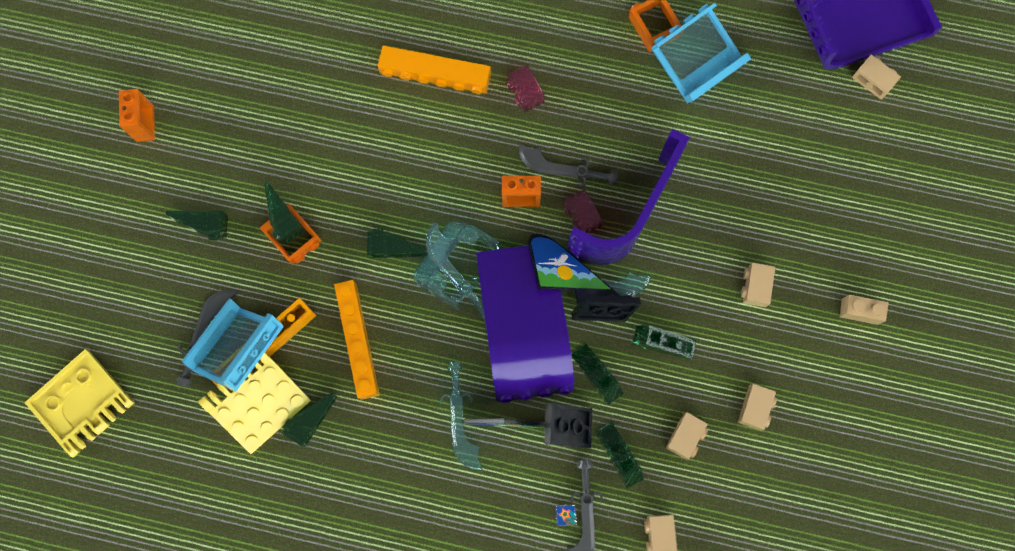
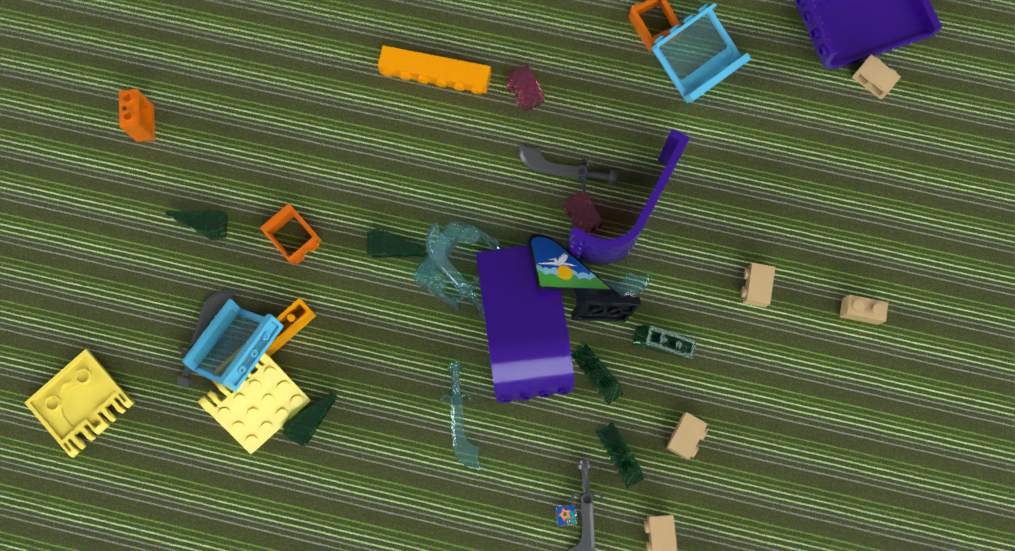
clear green slope [264,181,305,244] -> none
light orange brick [334,280,380,400] -> none
black piece [462,403,592,448] -> none
orange window [502,176,541,207] -> none
tan brick [737,384,777,430] -> none

